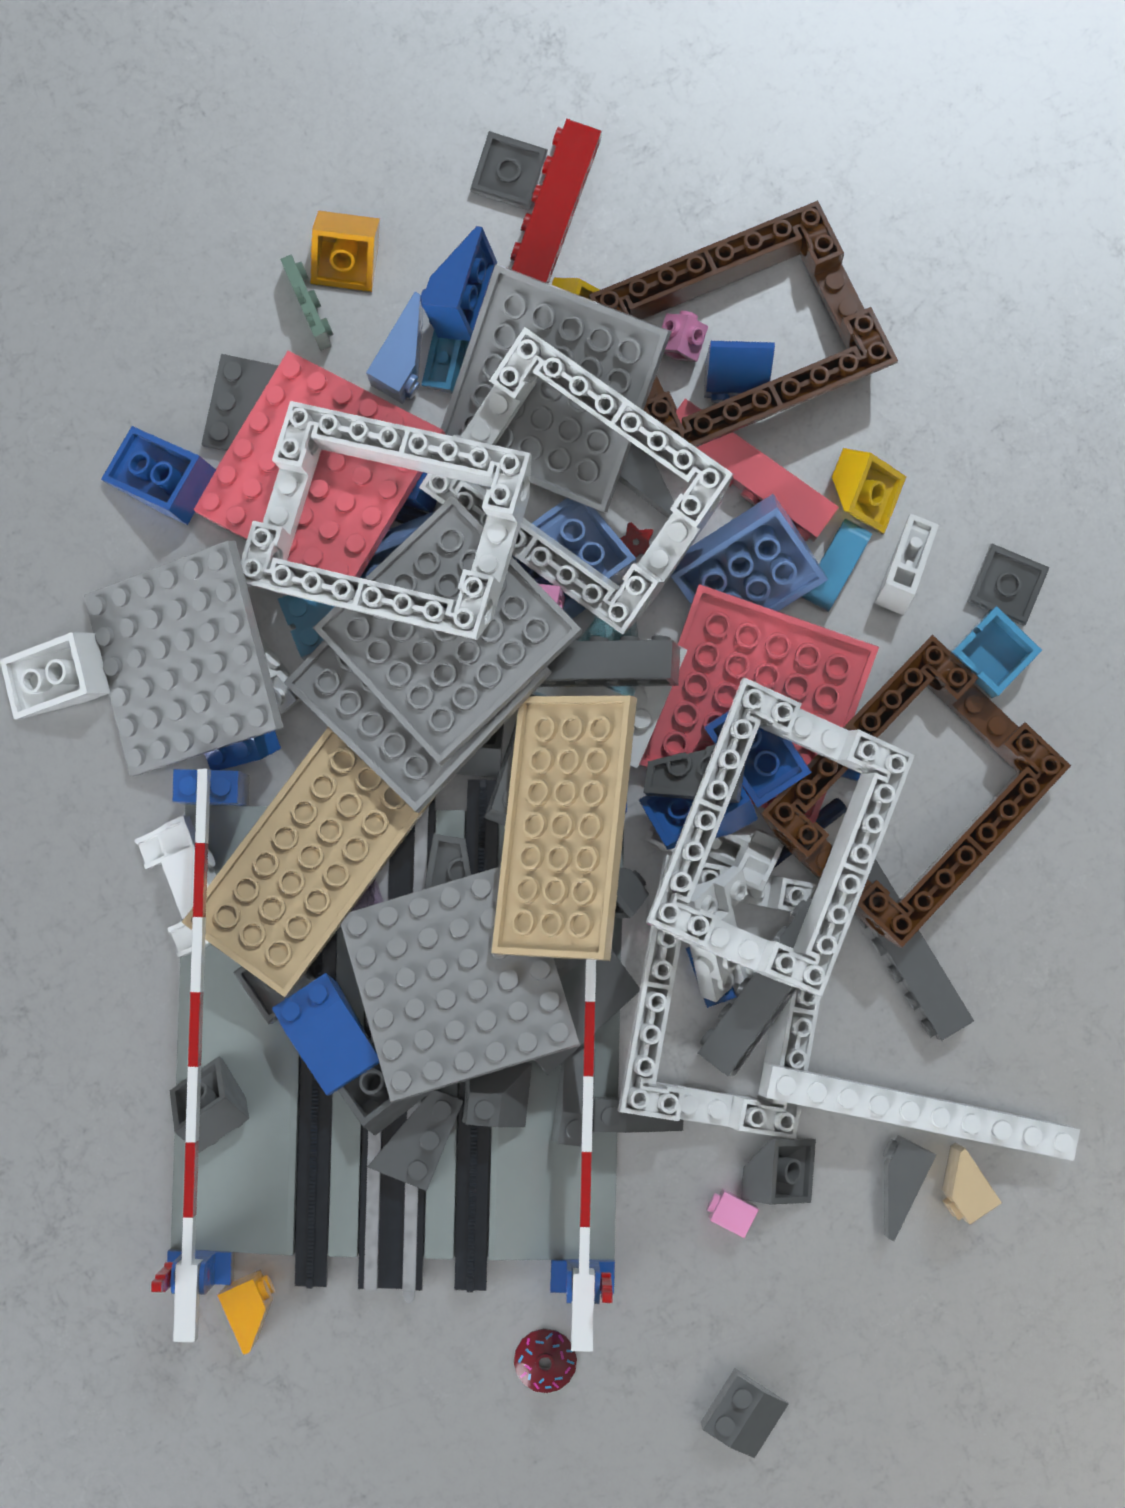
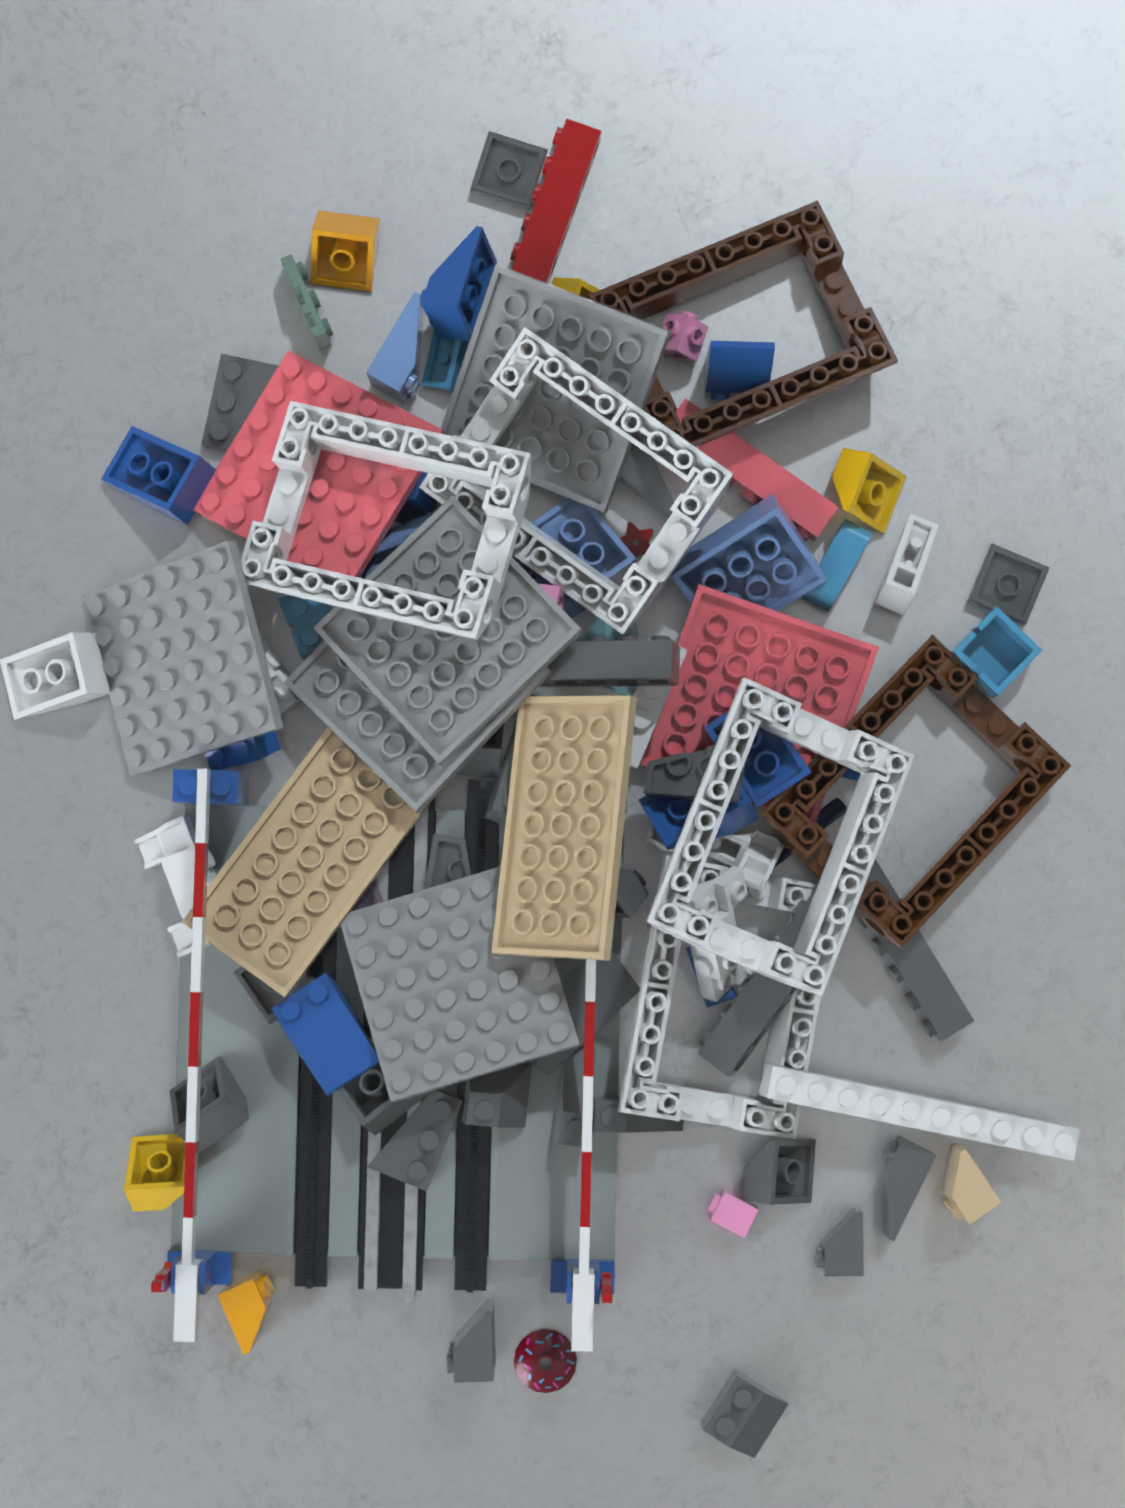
none -> yellow slope [124,1134,185,1212]
none -> dark grey slope [447,1299,496,1383]
none -> dark grey slope [816,1208,864,1277]

